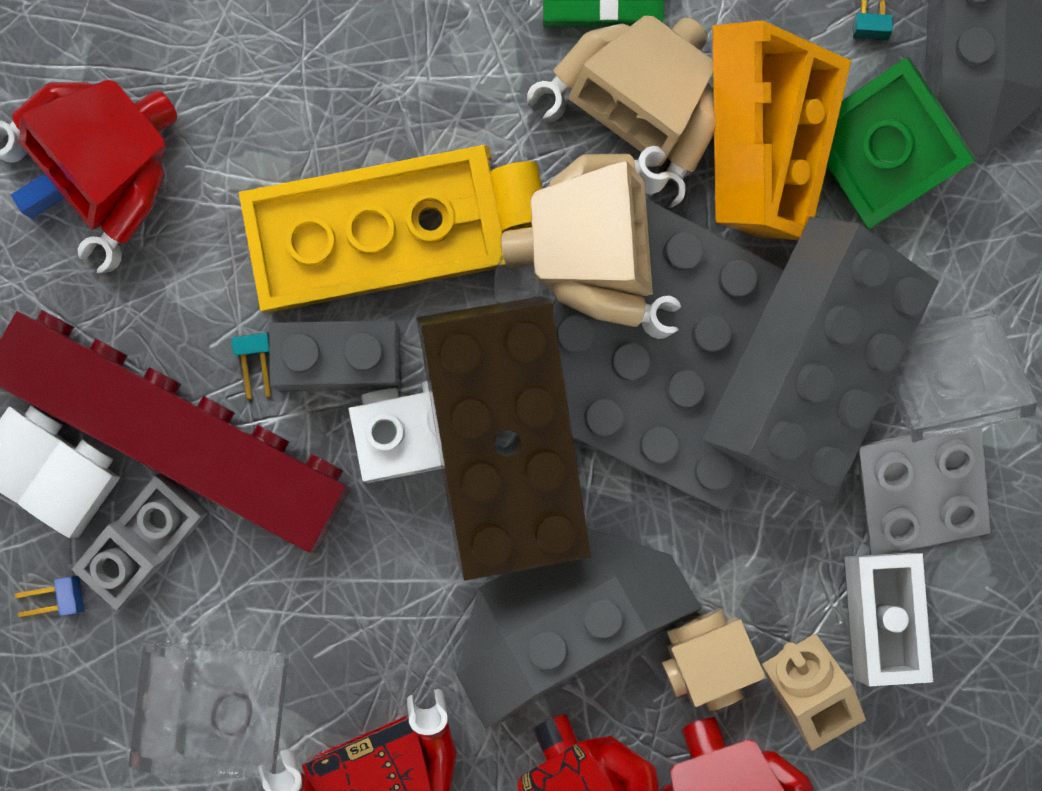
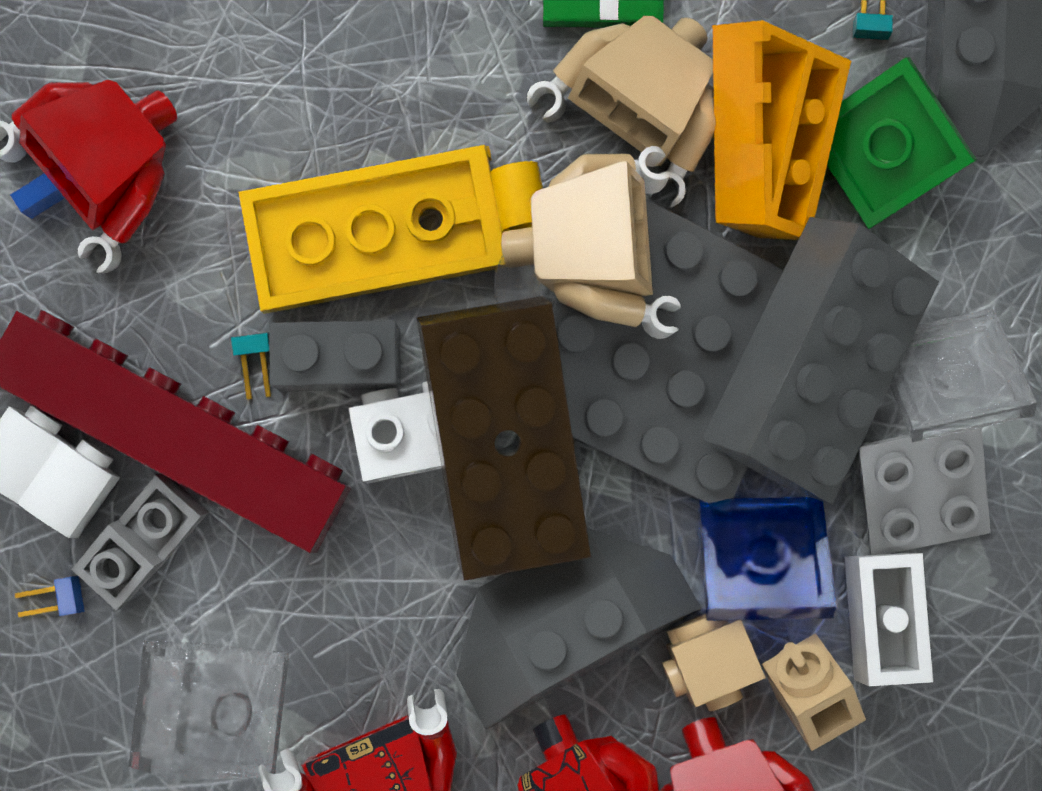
none -> clear blue plate [698,497,837,621]

